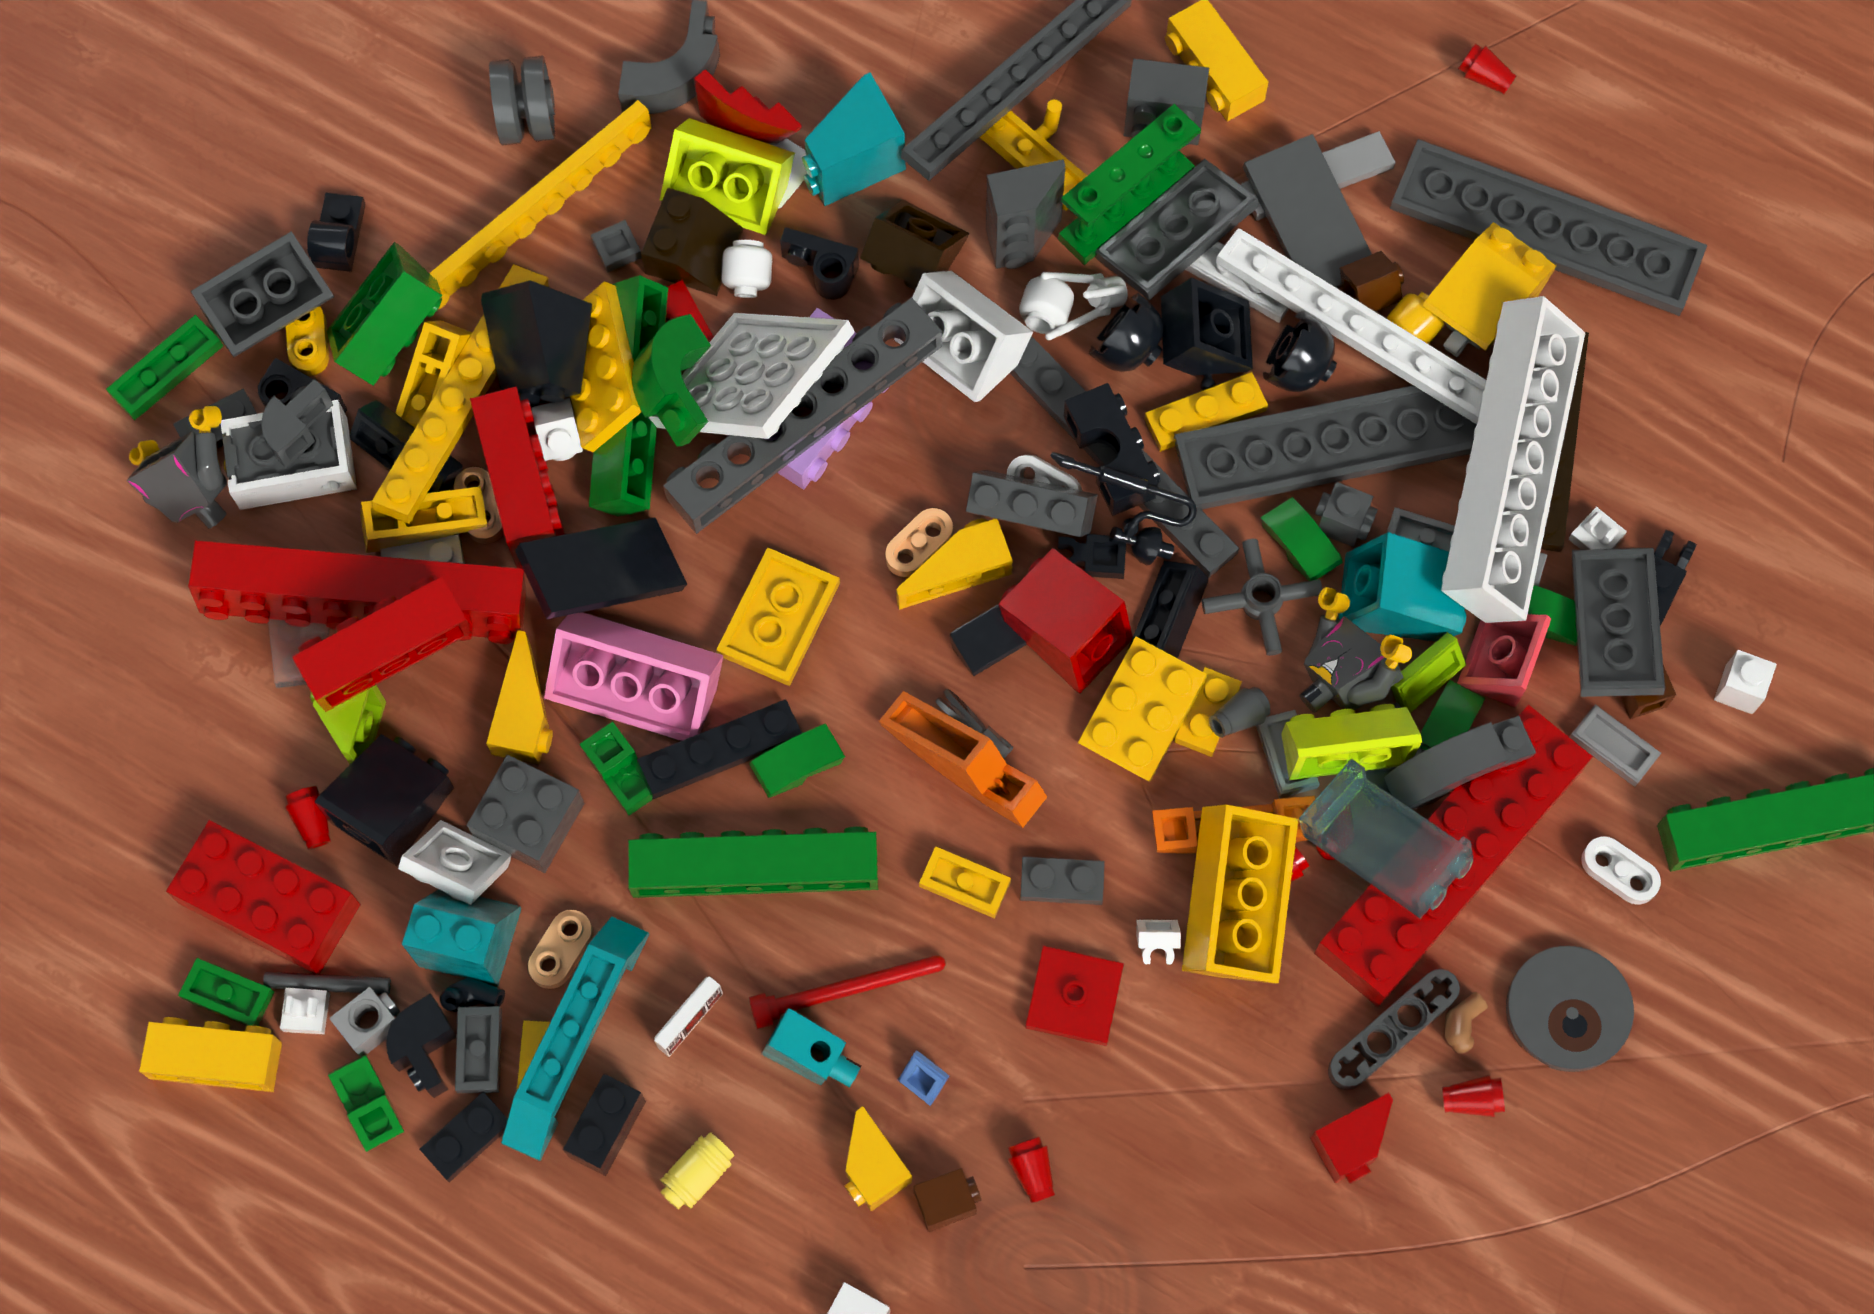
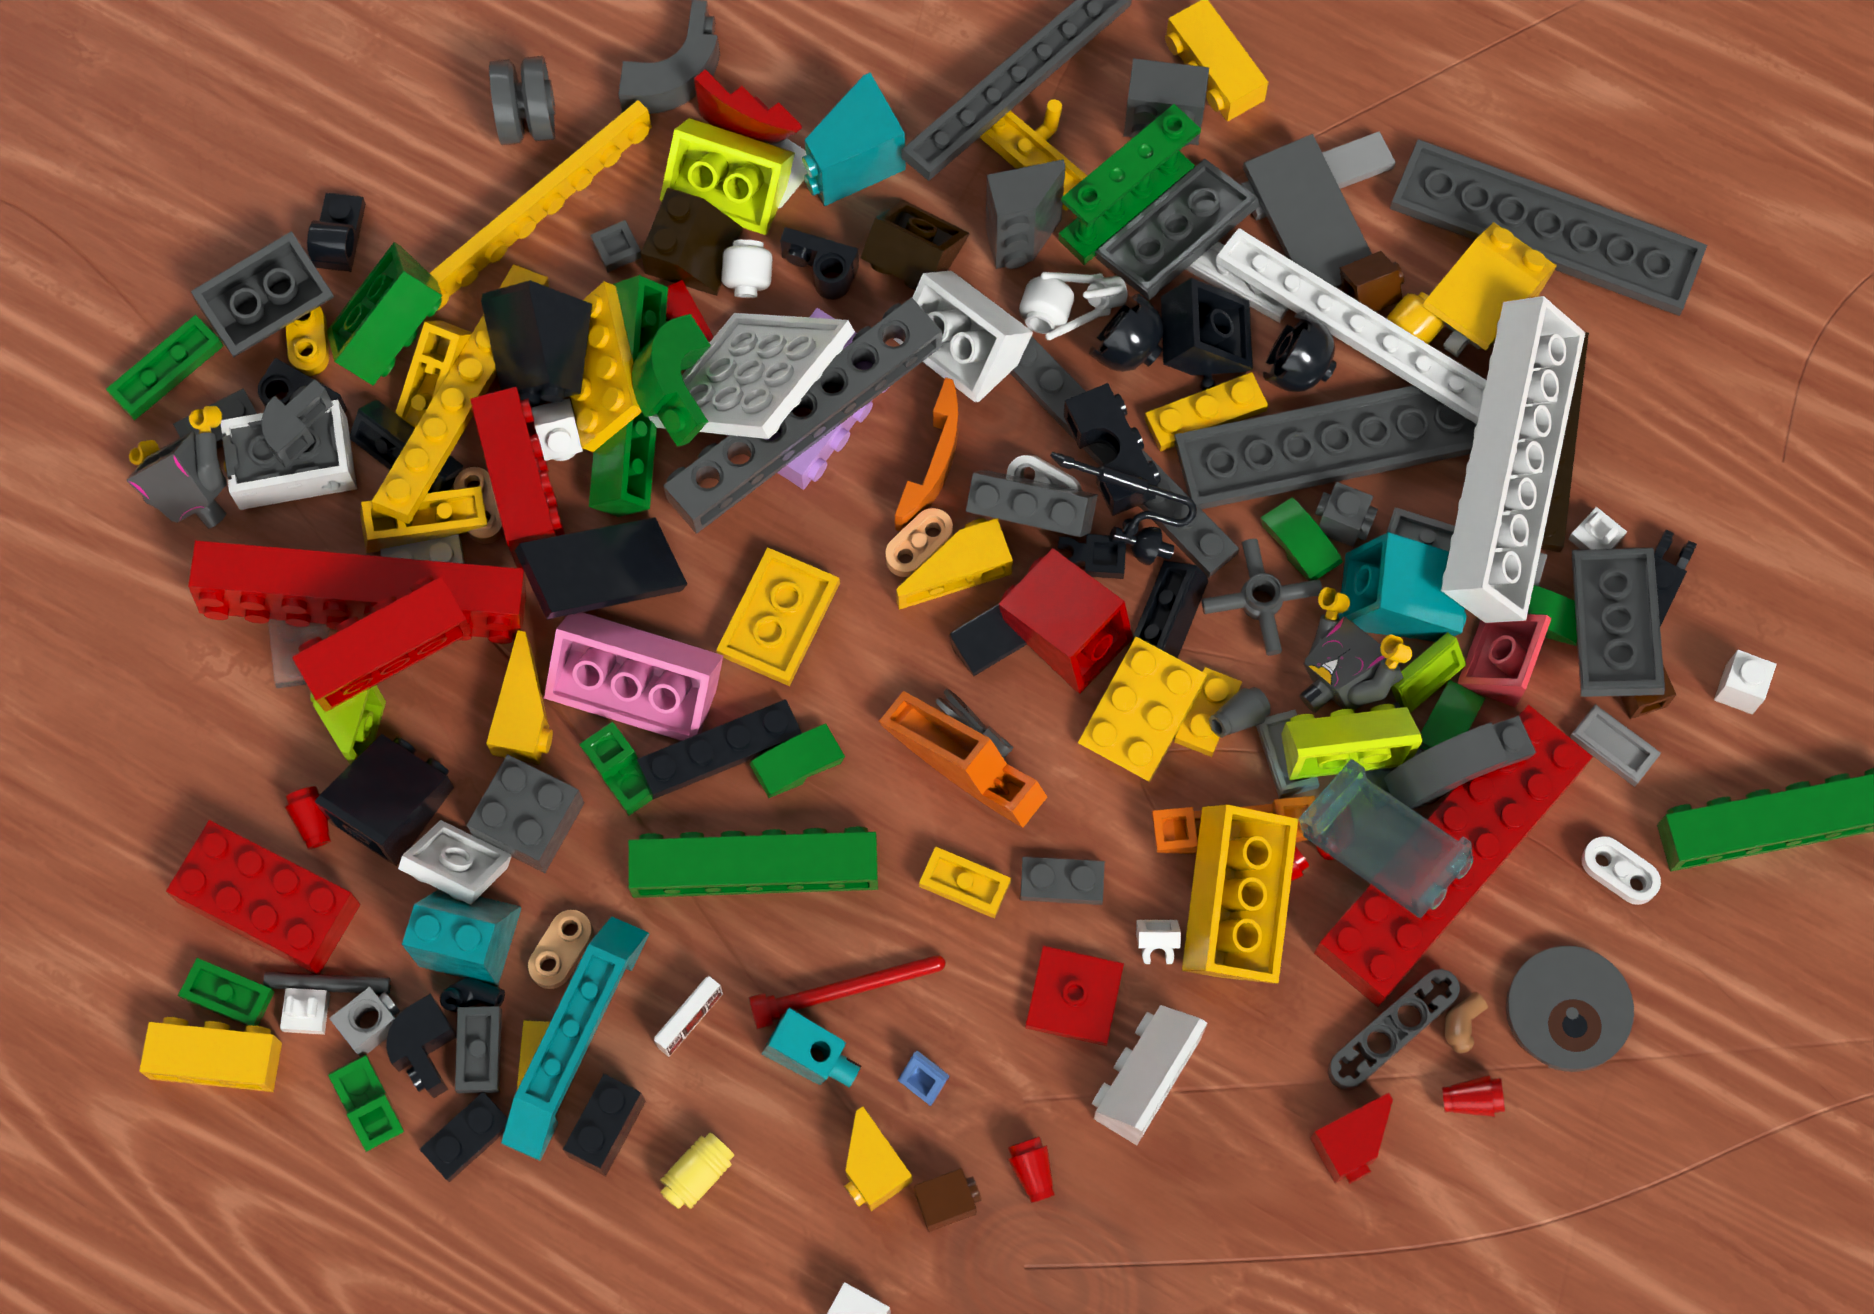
red cone [1458,43,1517,95] -> none
none -> orange slope [895,377,958,531]
none -> white slope [1092,1005,1207,1145]

